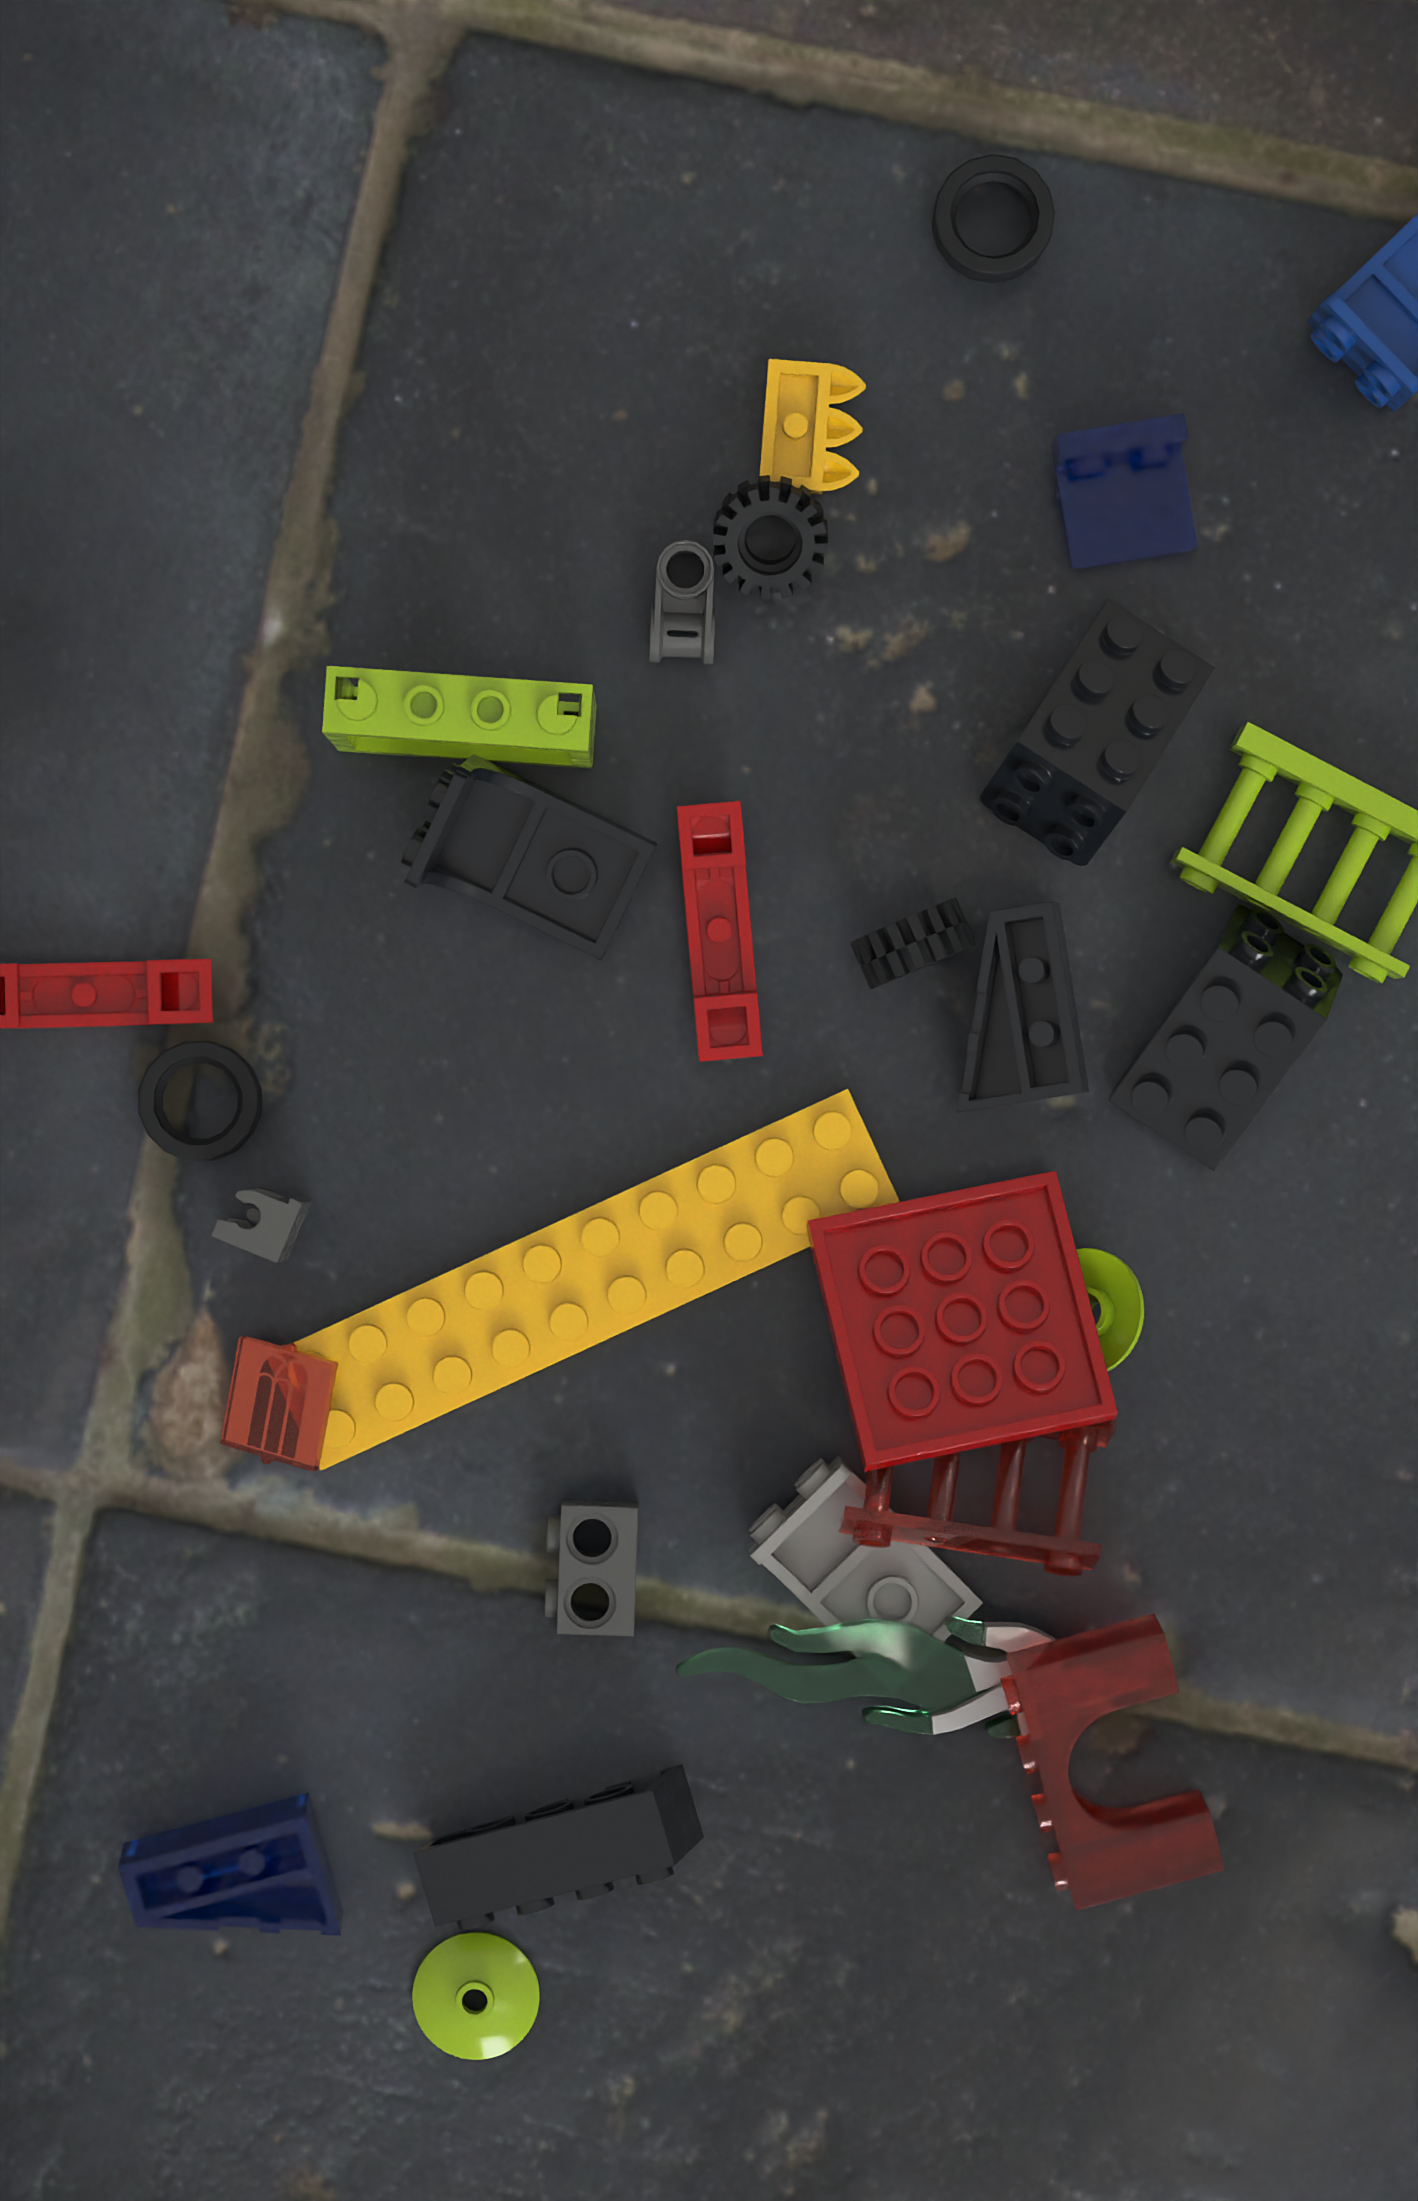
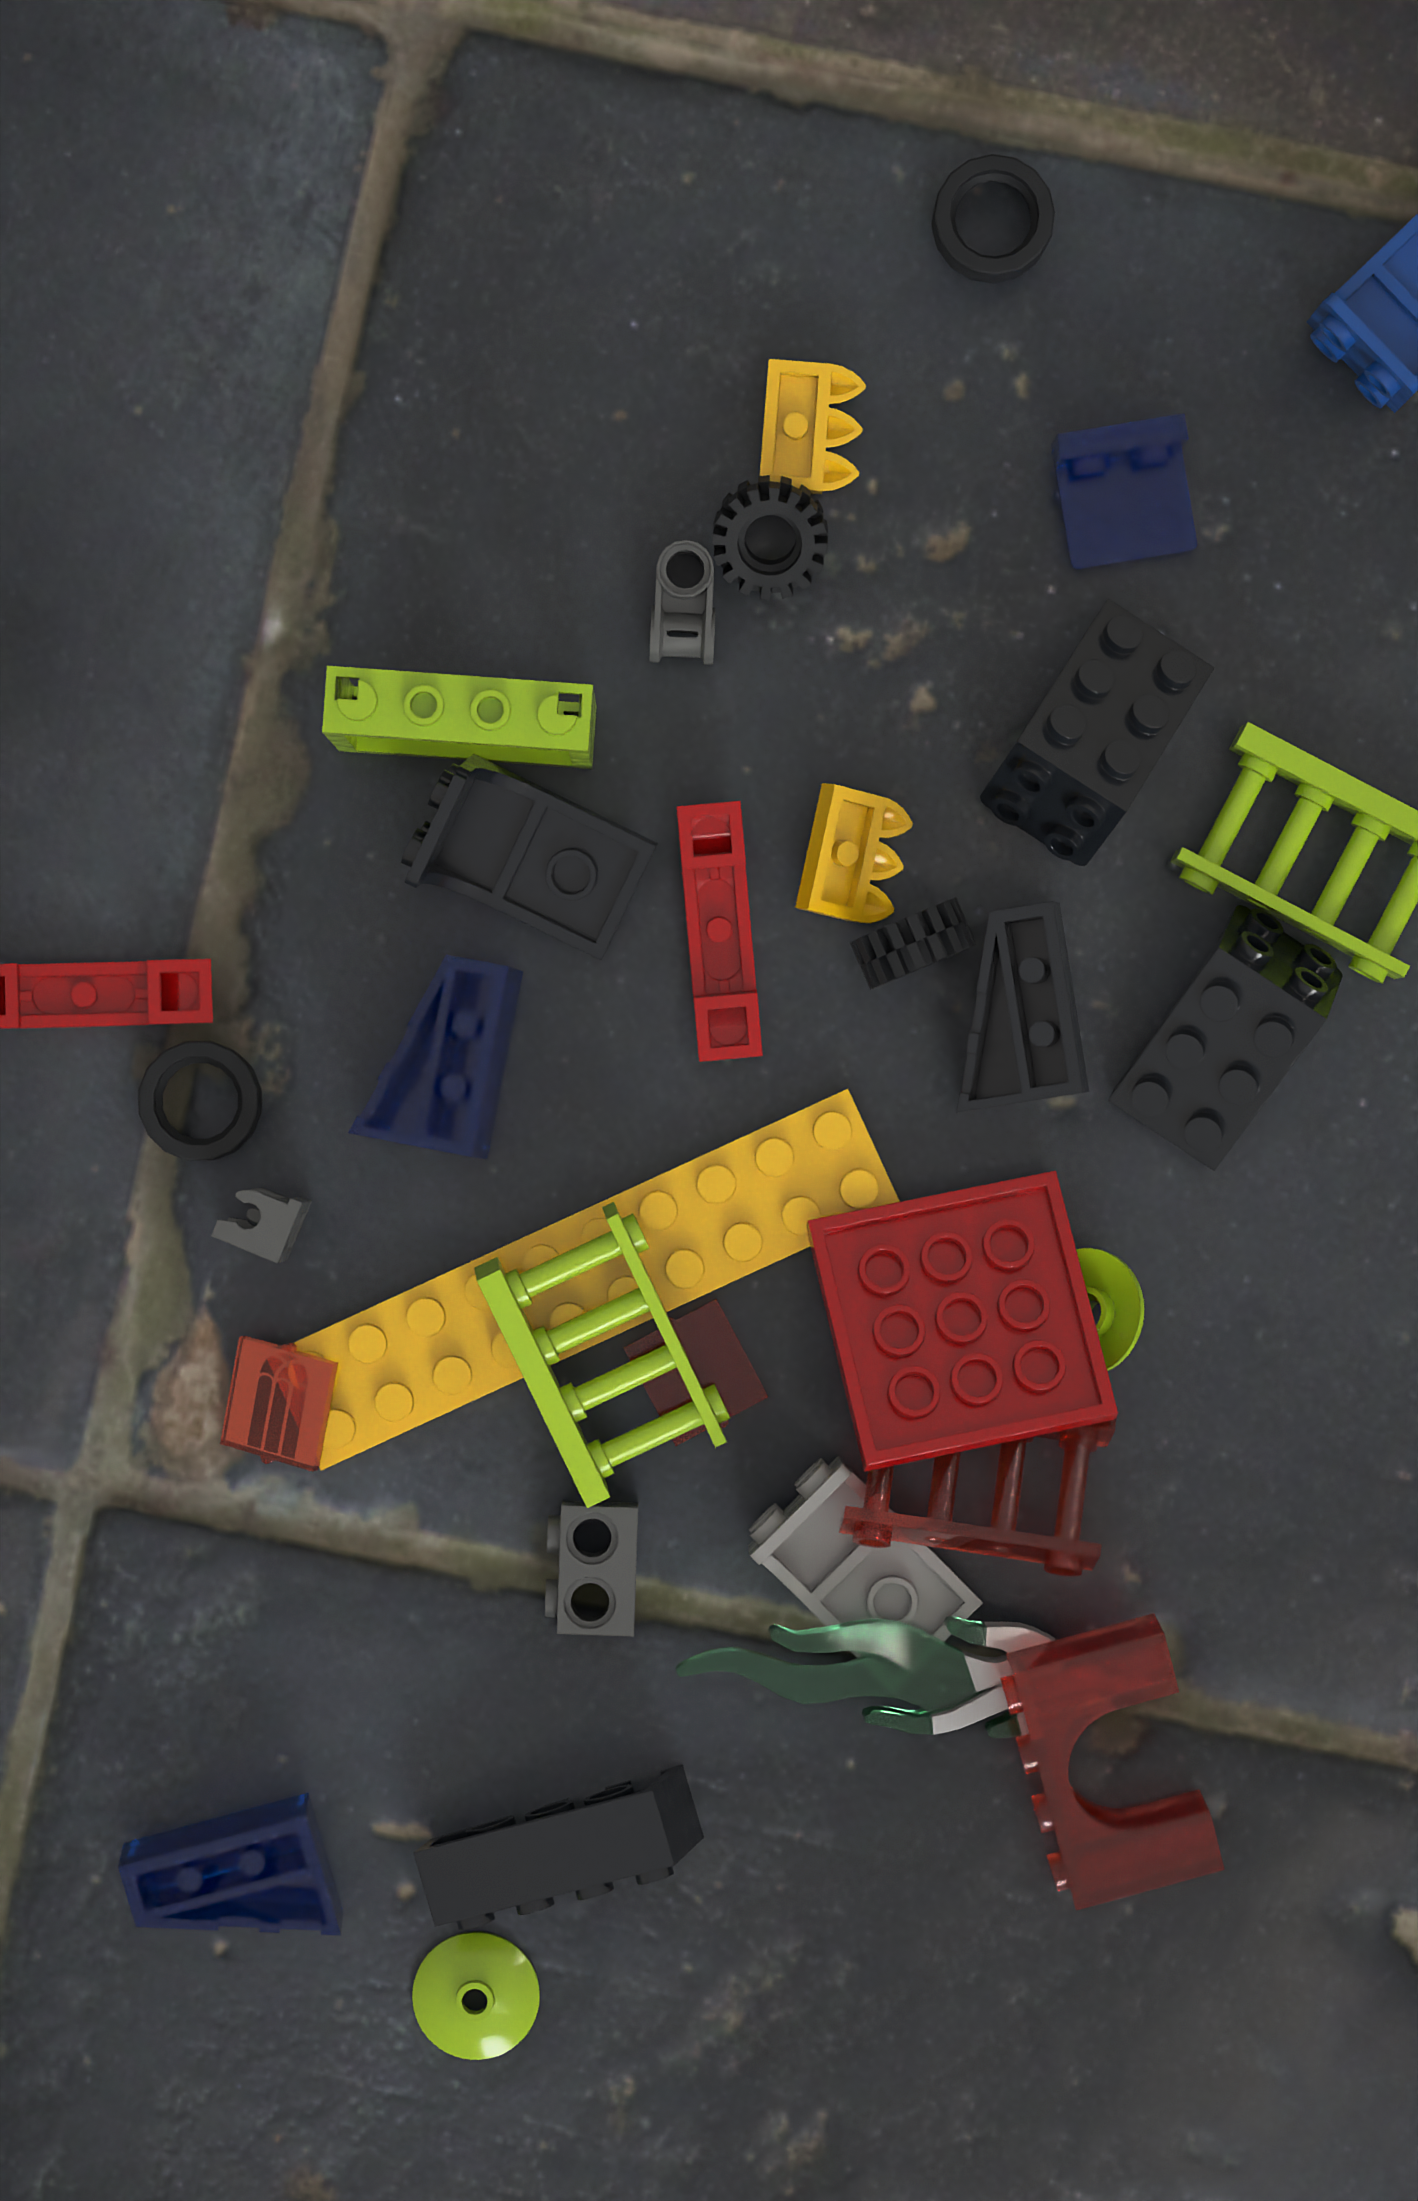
none -> clear blue wedge [348,955,523,1159]
none -> lime fence [474,1202,731,1508]
none -> clear red piece [624,1299,768,1446]
none -> yellow plate [795,783,913,923]

